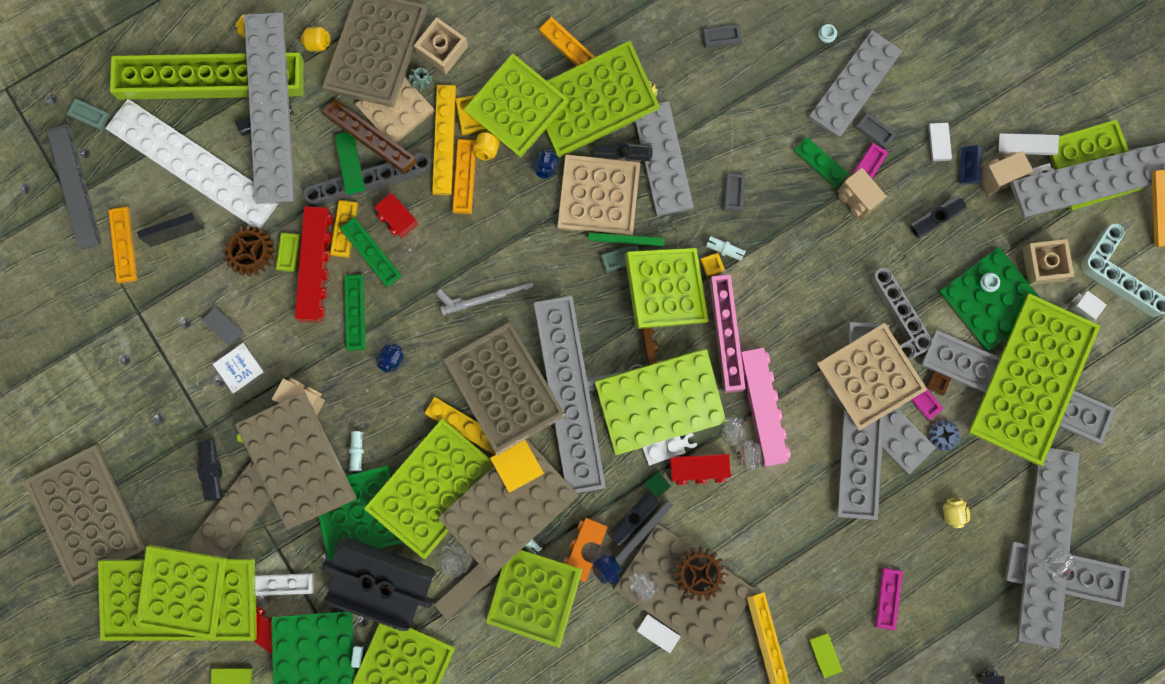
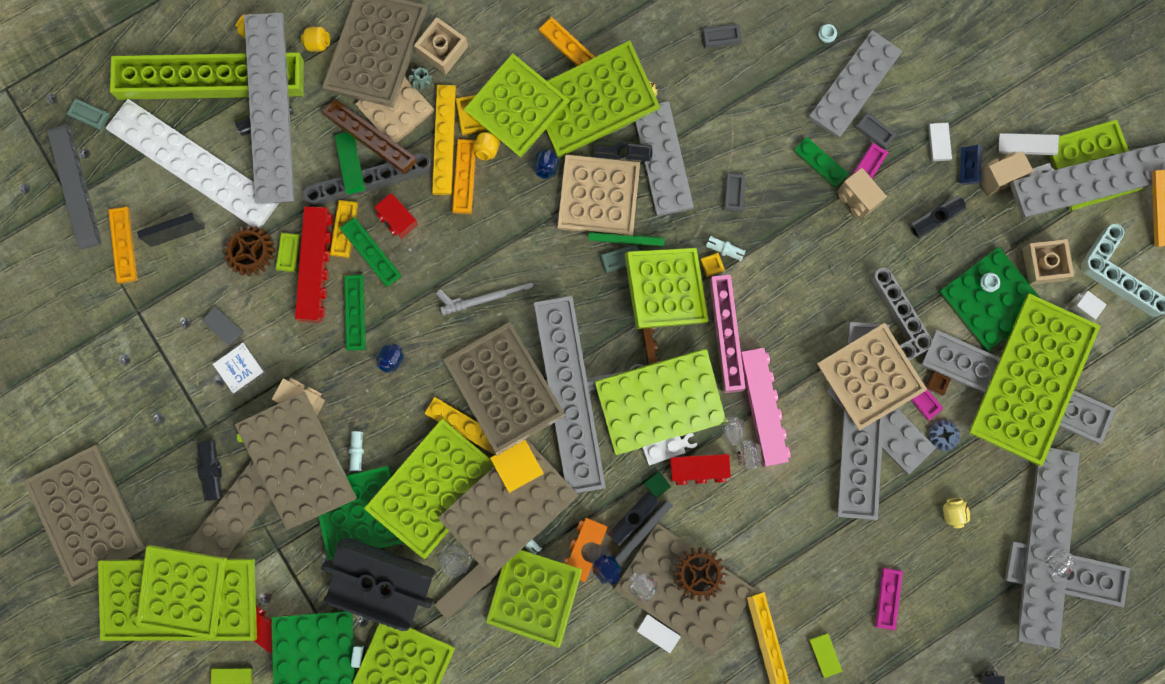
white tile [255,573,314,596] -> none

